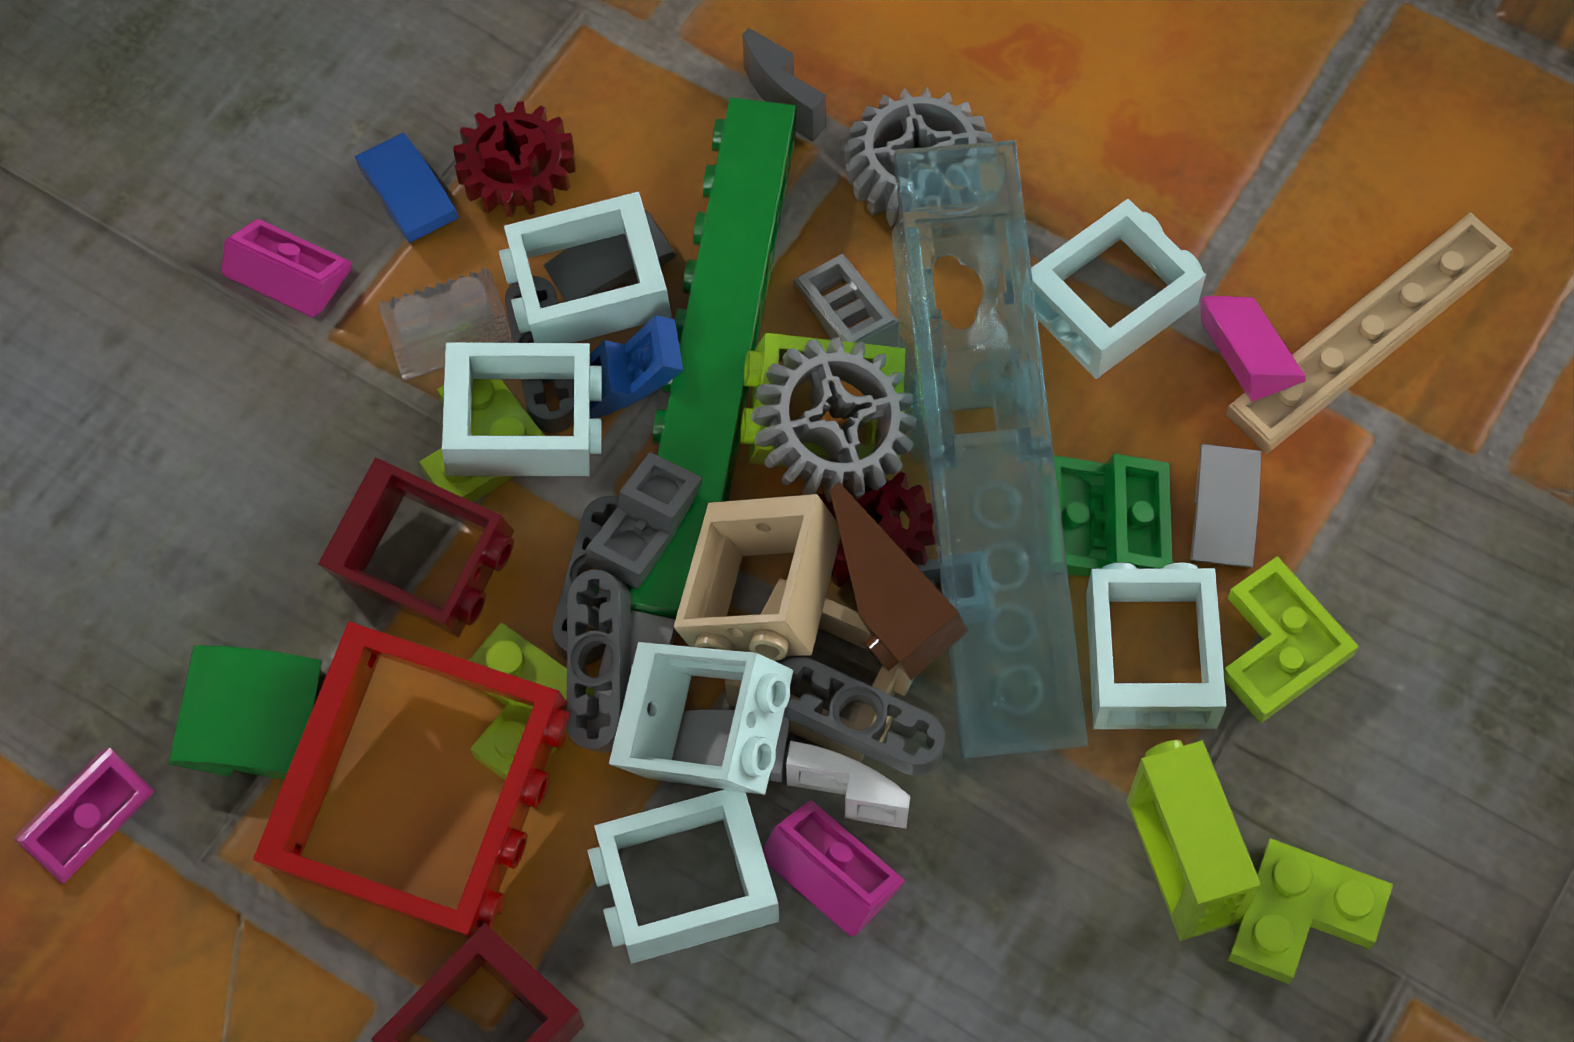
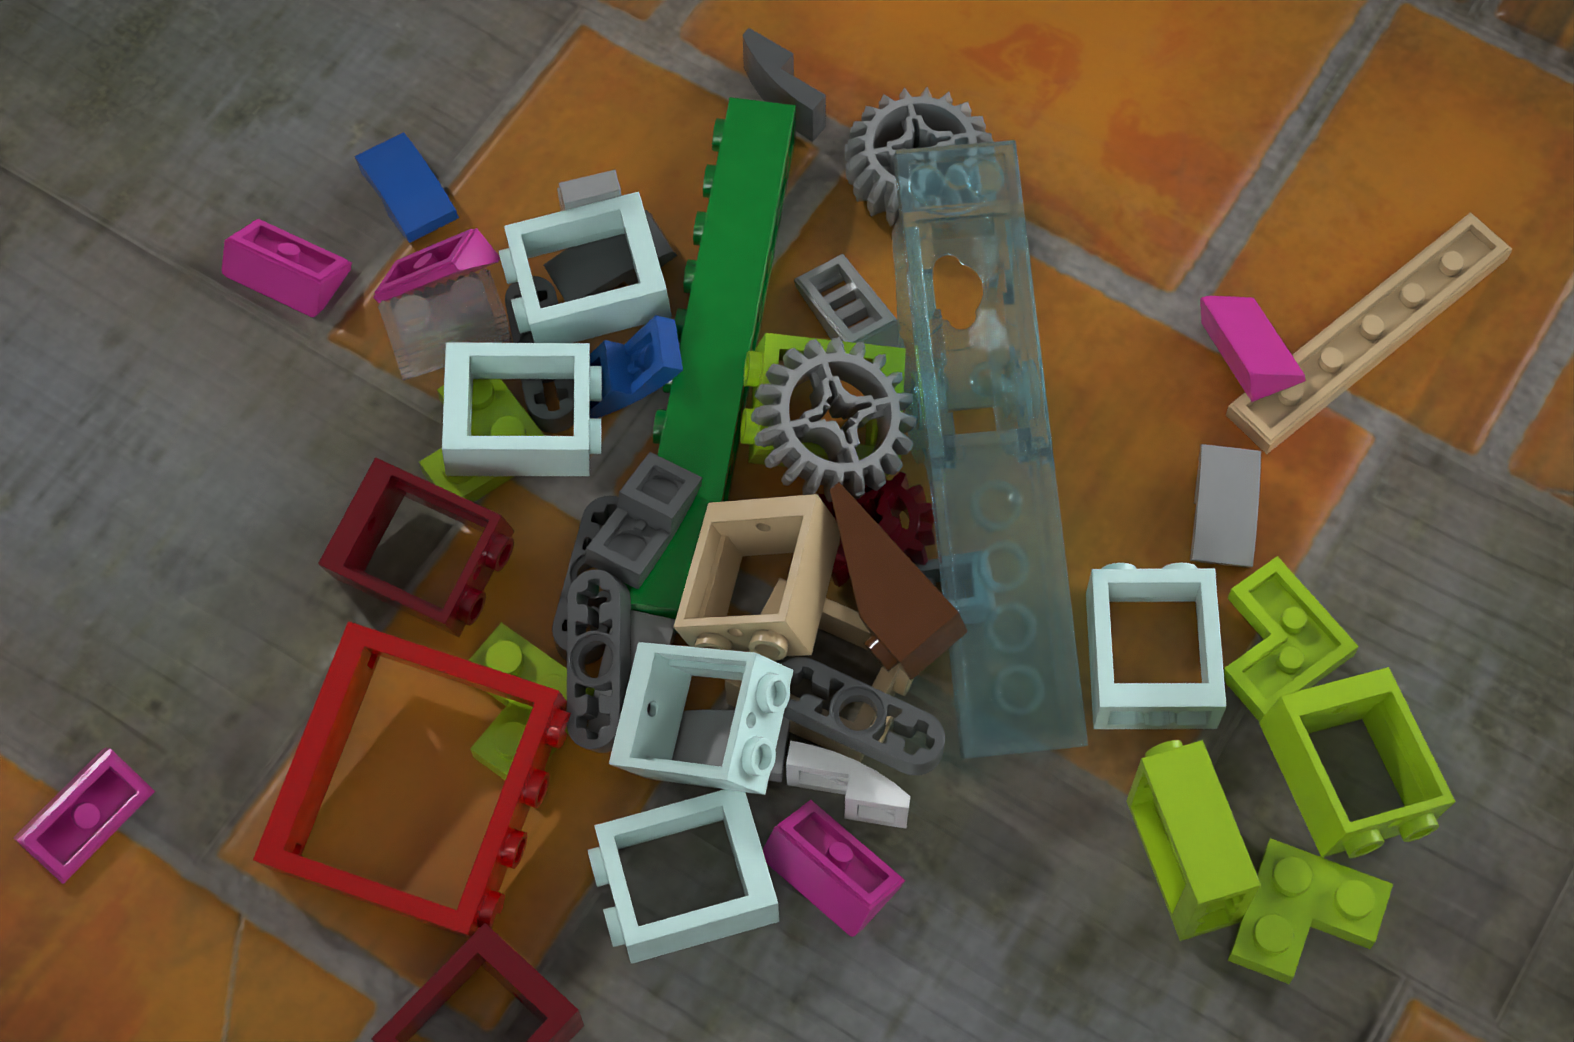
green slope [168,645,322,780] -> none
dark red gear [453,101,576,217] -> none
light aqua window [1020,199,1206,379] -> none
green slope [1041,453,1173,577] -> none
none -> dark pink slope [373,228,500,303]
none -> light grey slope [557,170,621,211]
none -> lime window [1259,667,1456,858]

